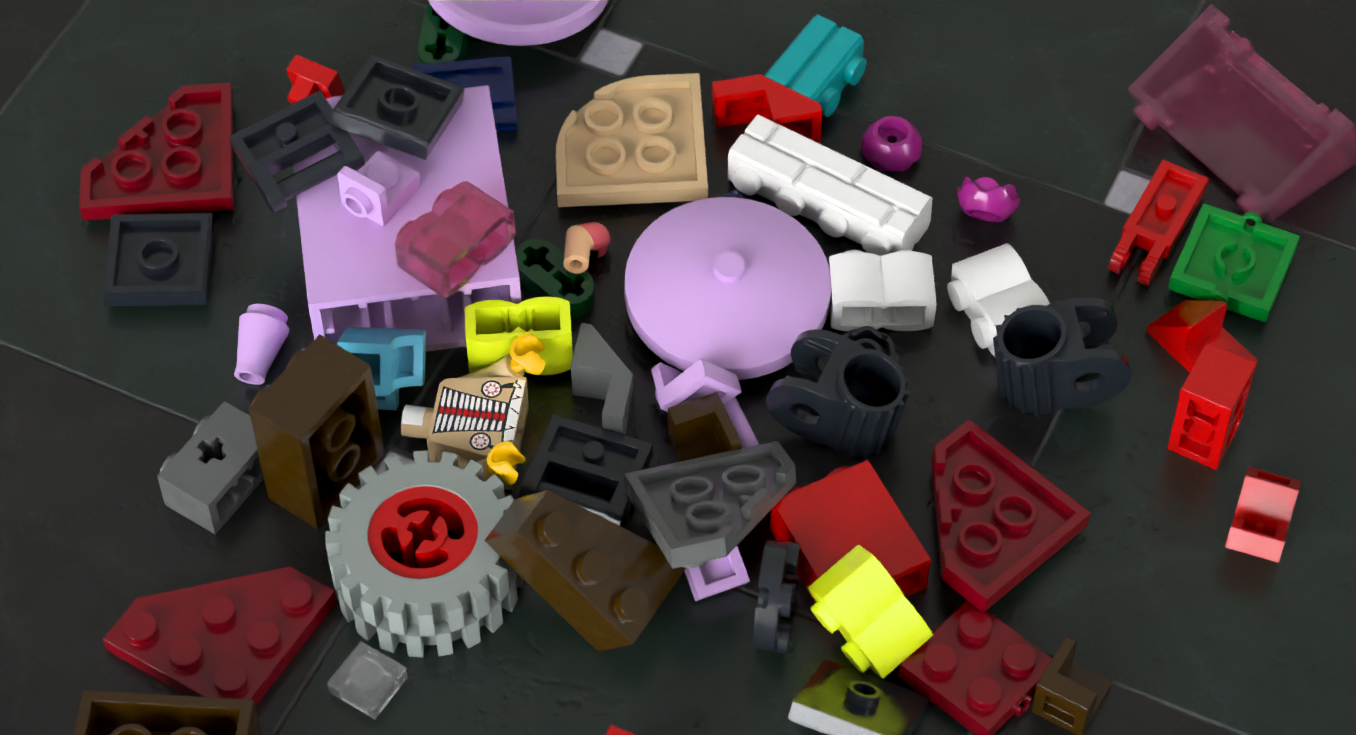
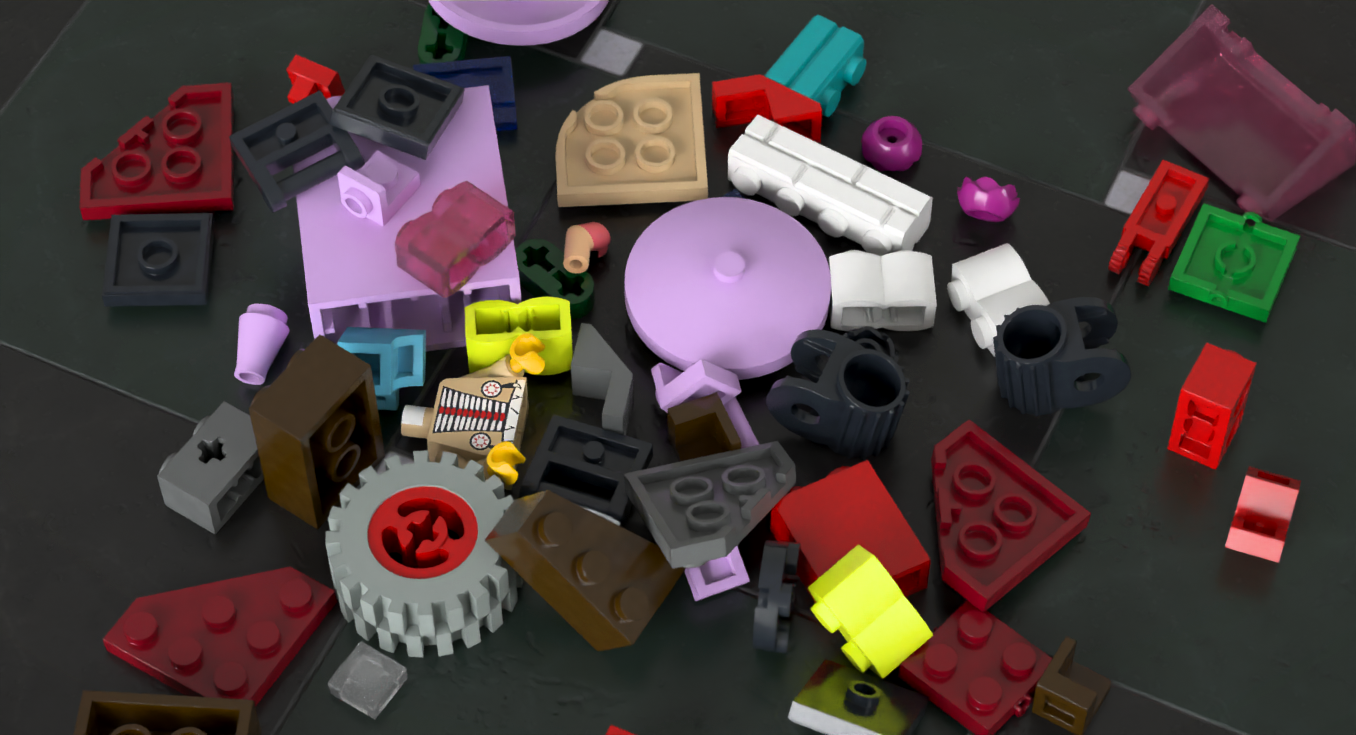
red slope [1146,300,1258,373] -> none

